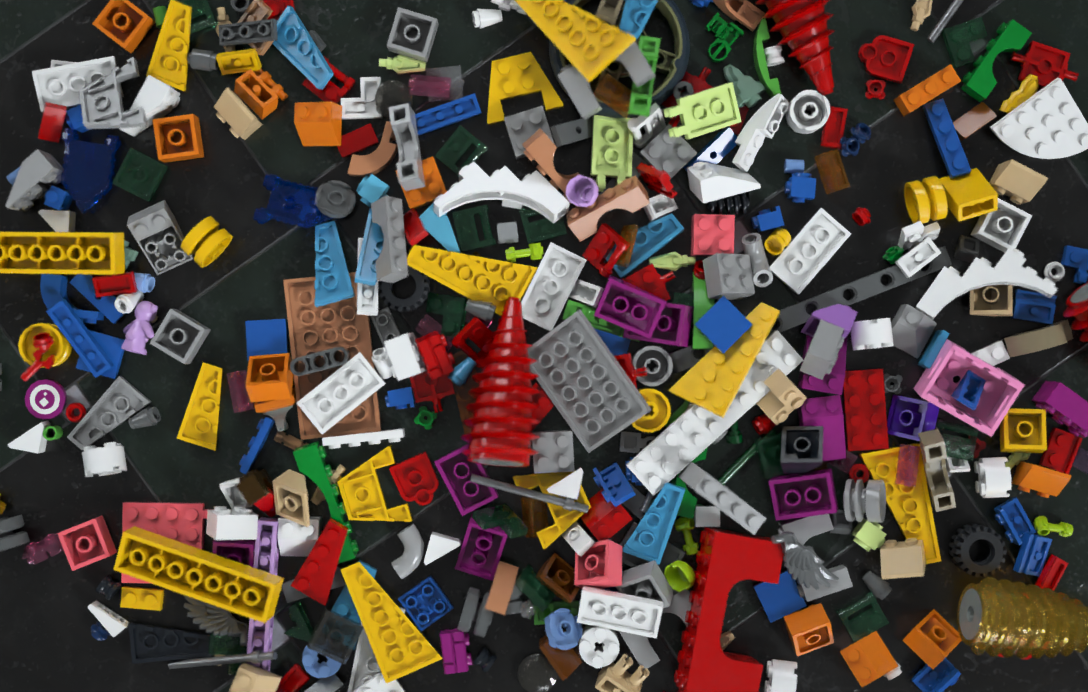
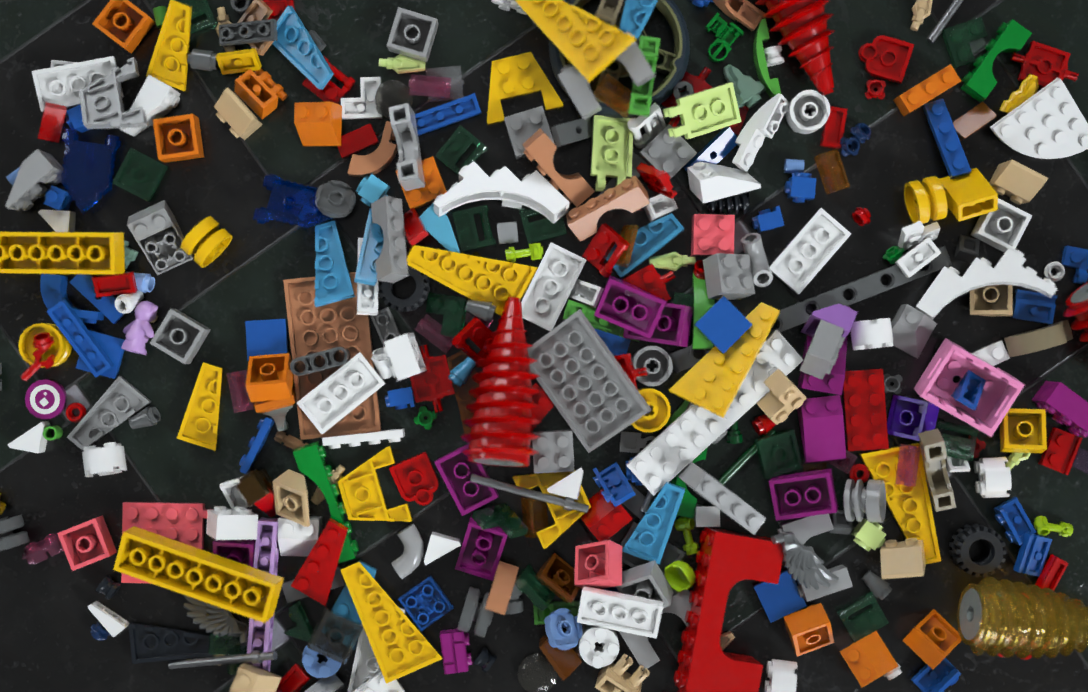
yellow plate [120,586,164,611] -> none
red brick [415,331,455,380] -> none
white cone [472,9,502,29] -> none
clear plate [521,599,536,620] -> none
white plate [562,521,595,557] -> none
lavender hair [566,175,599,207] -> none
yellow wheel [764,228,791,255] -> none
black slope [781,426,824,474] -> none
dark azure tile [918,330,950,369] -> none
orange slope [1012,461,1072,498] -> none

